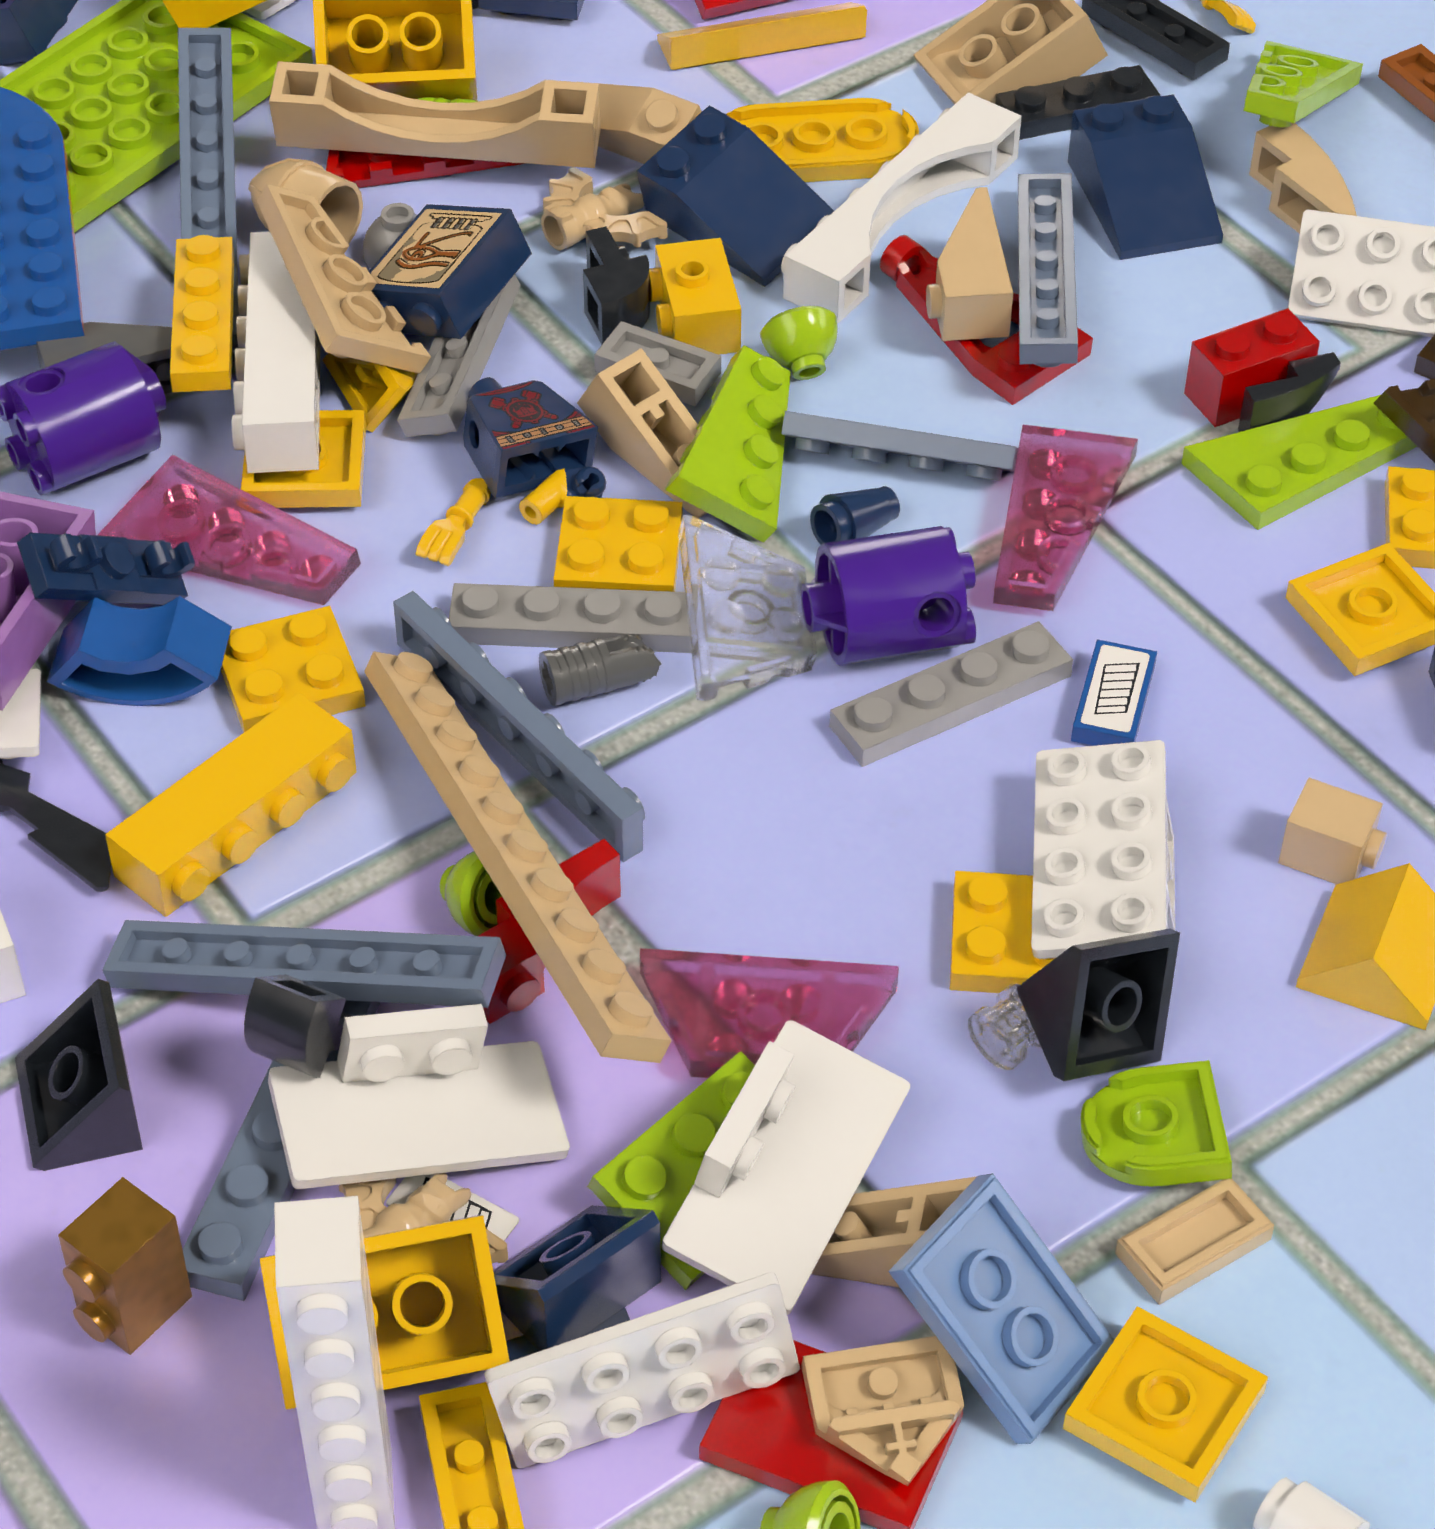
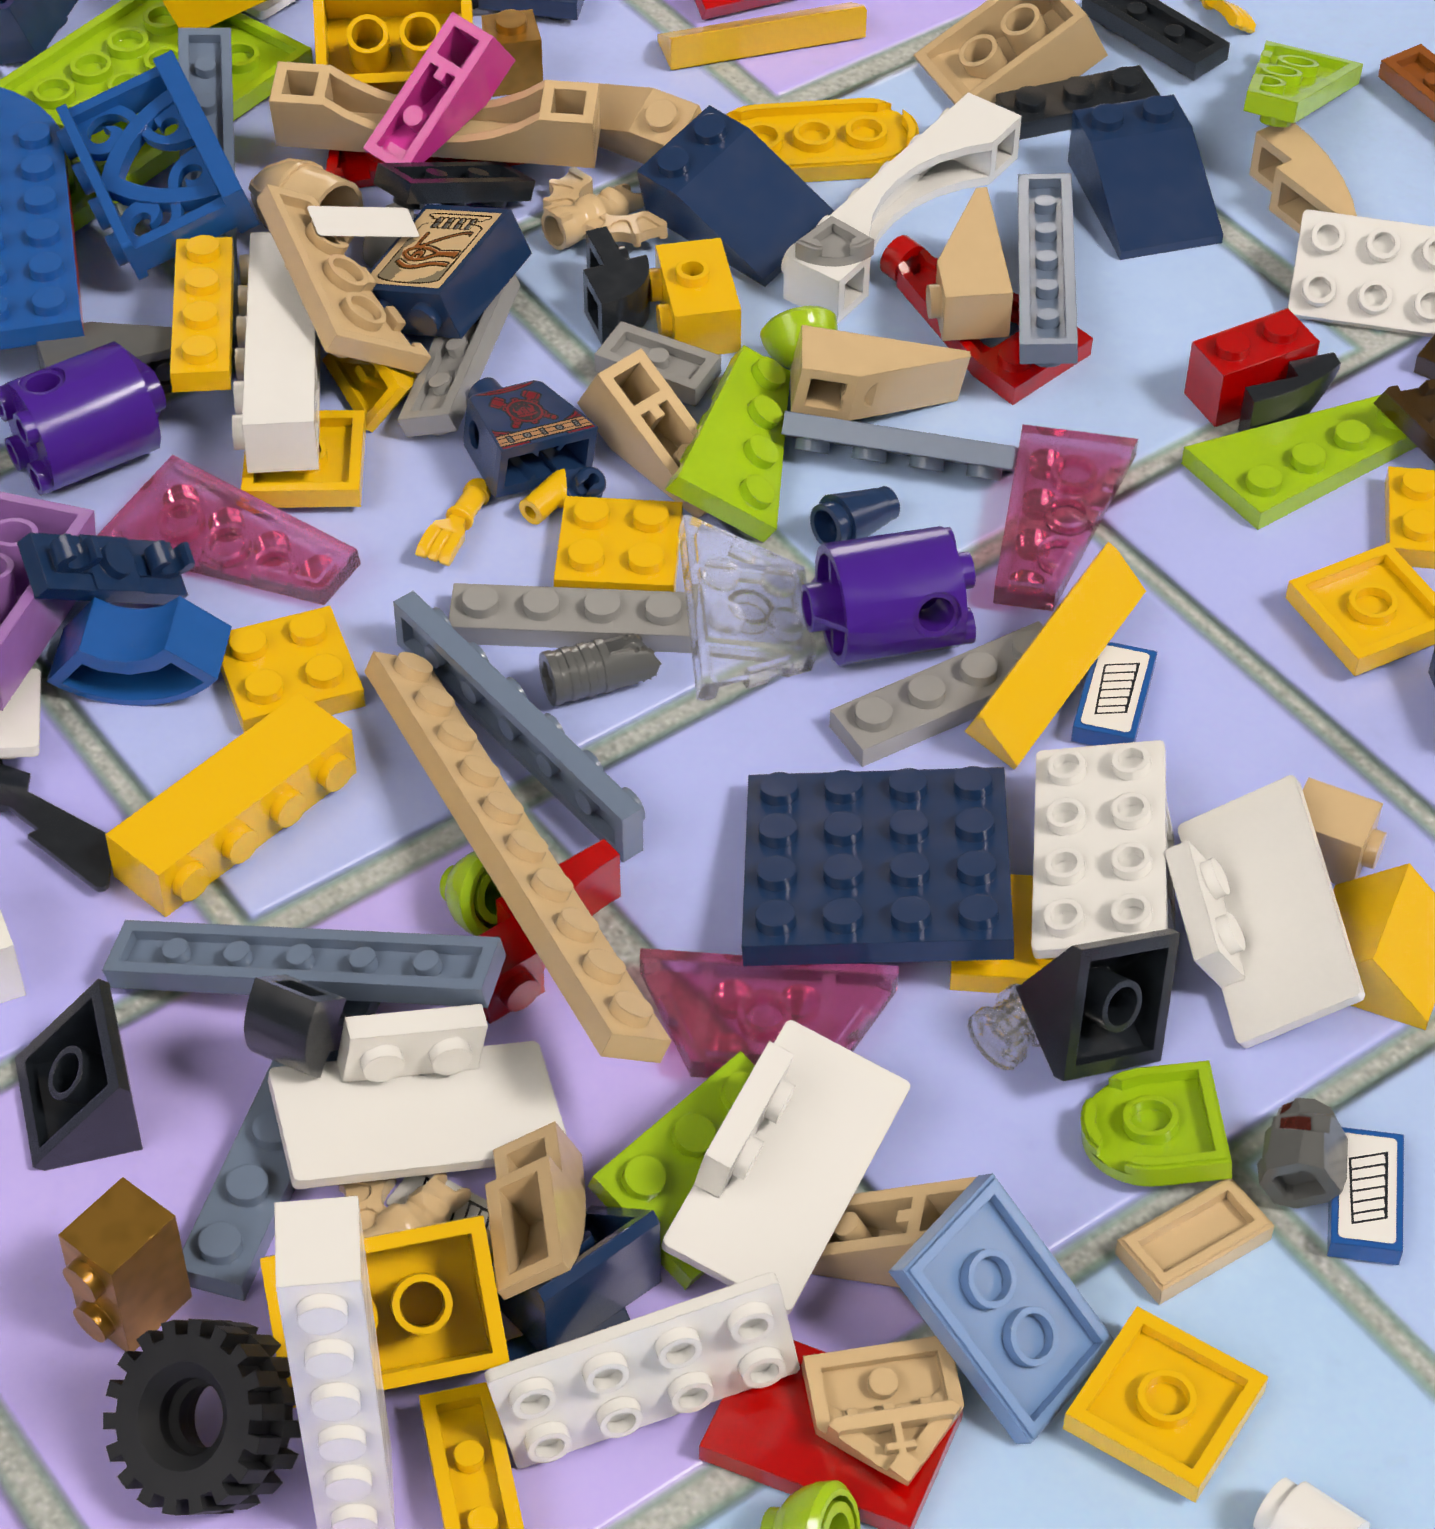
none -> blue fence [55,50,260,281]
none -> black tyre [103,1319,302,1516]
none -> white sticker [307,206,419,237]
none -> dark pink slope [363,12,516,163]
none -> black plate [373,161,536,210]
none -> pearl gold brick [481,9,543,97]
none -> tan slope [485,1121,586,1300]
none -> dark blue plate [741,766,1014,966]
none -> tan slope [790,325,971,421]
none -> light grey tile [795,216,874,267]
none -> yellow slope [964,542,1146,770]
none -> white bracket [1164,775,1365,1048]
none -> dark grey rock [1257,1098,1348,1209]
none -> tile [1327,1127,1404,1265]

